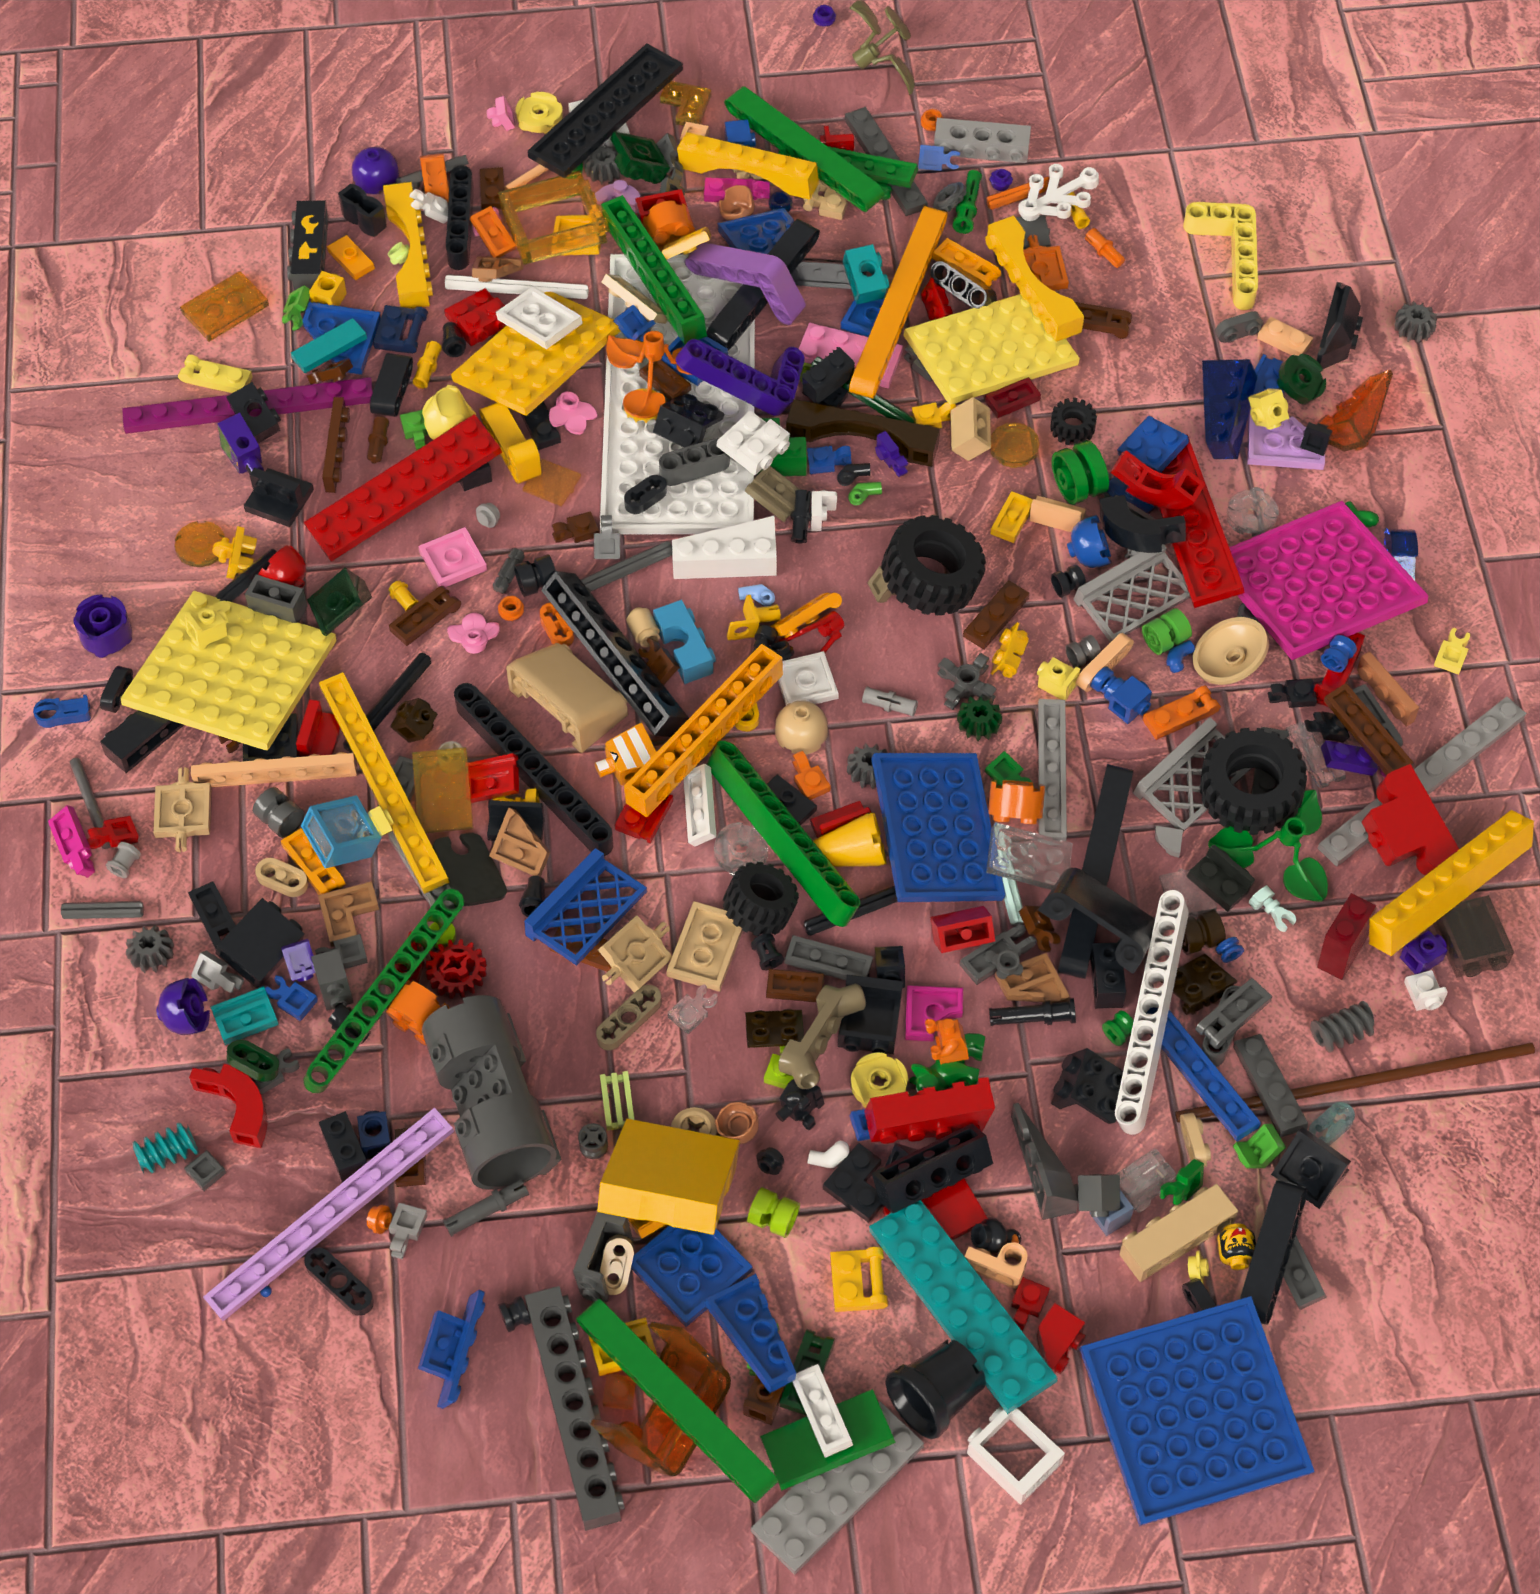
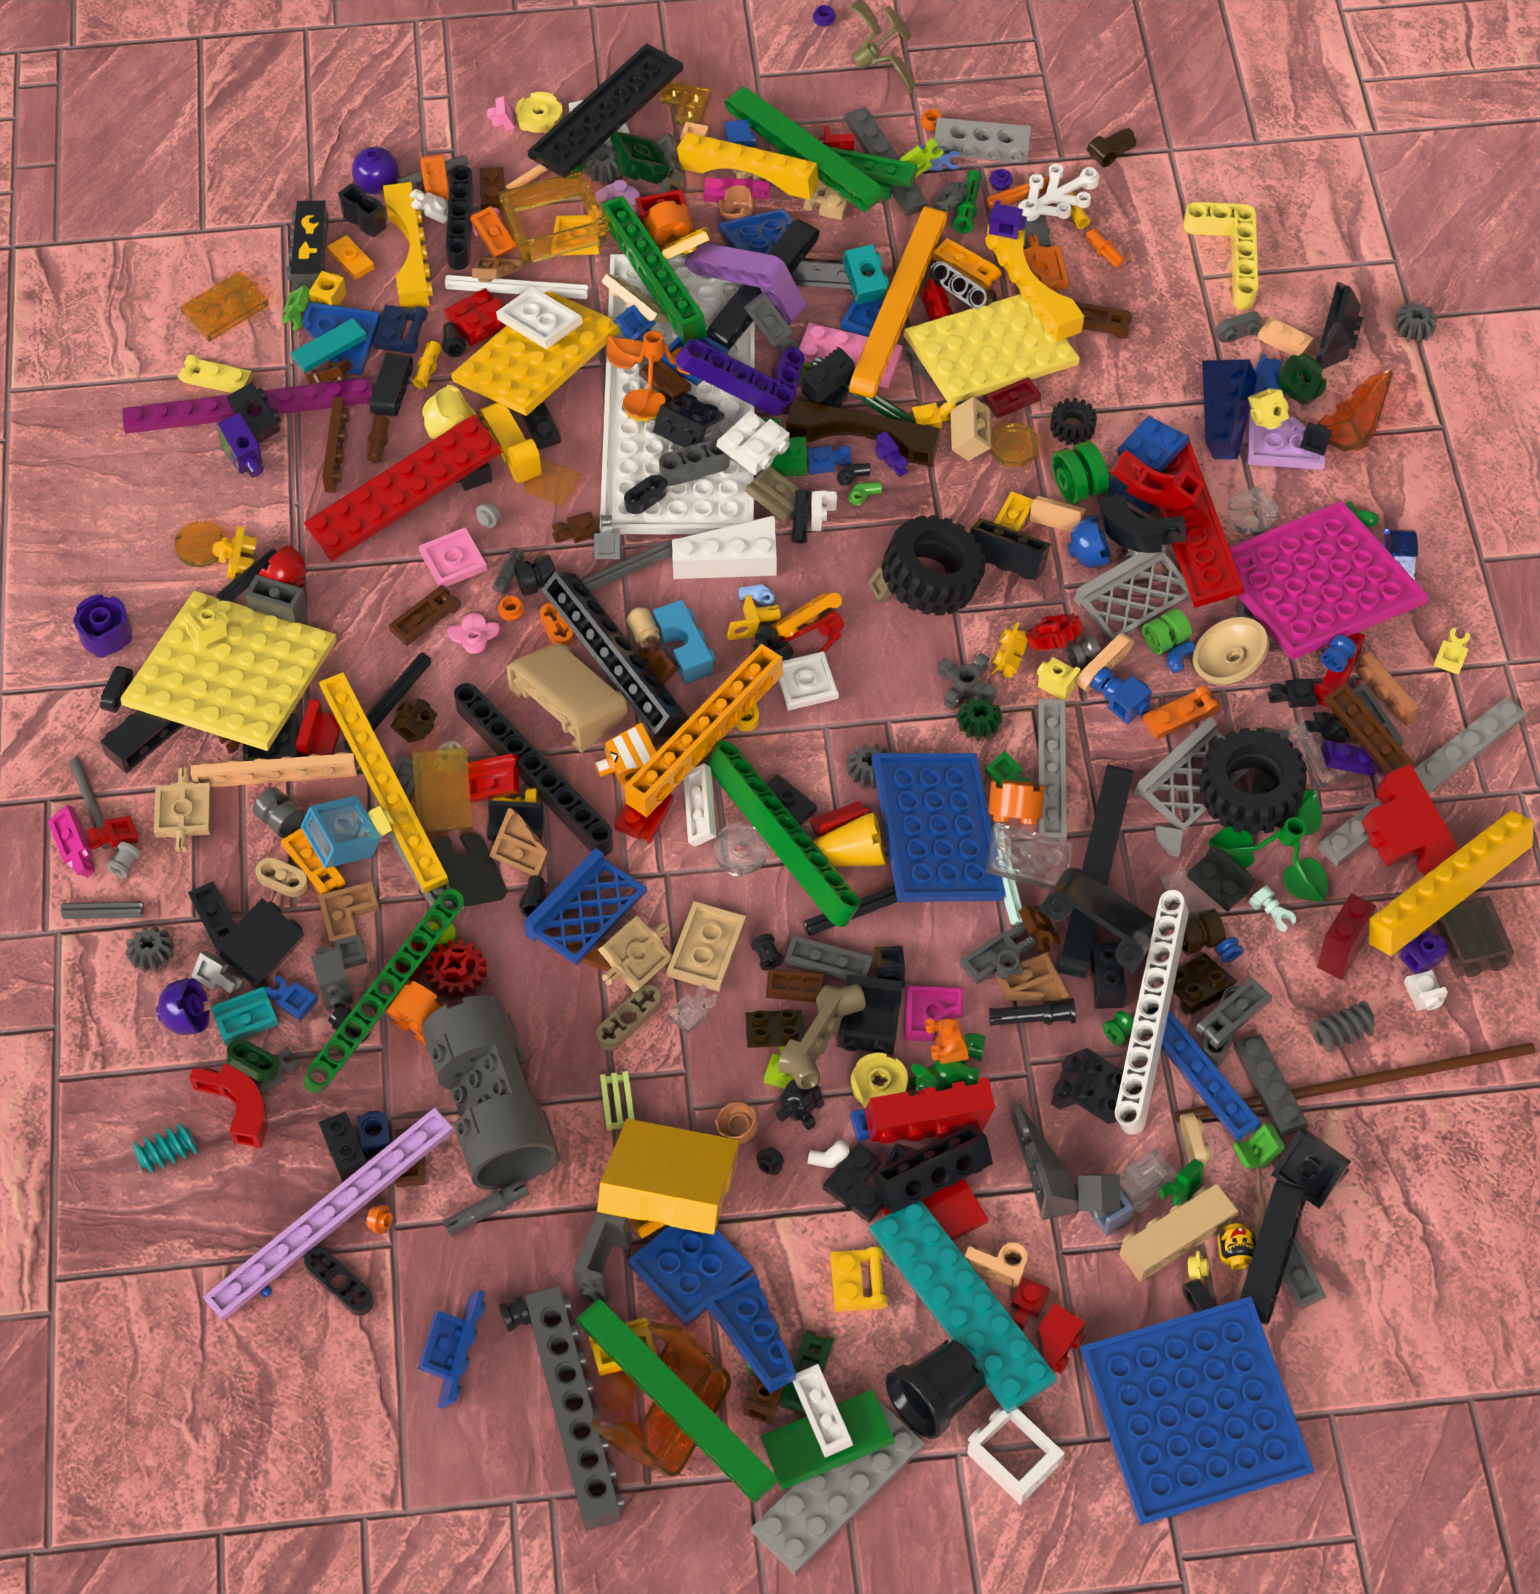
blue piece [33,694,91,728] -> none
dark grey tile [184,1150,226,1191] -> none
black bracket [244,468,314,527] -> none
bracket [281,938,315,982] -> none
clear green slope [307,567,372,636] -> none
yellowish green plate [388,242,410,265] -> none
yellow pin [389,580,419,611] -> none
light grey plate [389,1203,428,1259] -> none
bright green plate [400,410,428,451] -> none
bright pink plate [549,391,597,435] -> none
dark grey wheel [578,1123,608,1159] -> none
tan plate [599,1235,634,1295] -> none
tan gear [671,1107,717,1136] -> none
black tyre [723,862,799,936] -> none
lime wheel [747,1187,800,1238] -> none
clear blue plate [769,192,792,212] -> none
tan cylinder [775,700,828,755] -> none
orange plate [792,751,831,800] -> none
light grey pin [862,686,918,717] -> none
red brick [930,905,996,953] -> none
reddish brown plate [963,580,1030,650] -> none
black animal [971,1217,1022,1254] -> none
black wheel [1051,564,1086,598] -> none
clear light blue beam [1308,1102,1355,1146] -> none
none -> dark grey plate [744,292,799,354]
none -> lime plate [899,138,944,178]
none -> black brick [970,518,1051,581]
none -> dark purple brick [989,200,1027,240]
none -> red gear [1026,613,1084,651]
none -> dark brown piece [1087,128,1137,167]

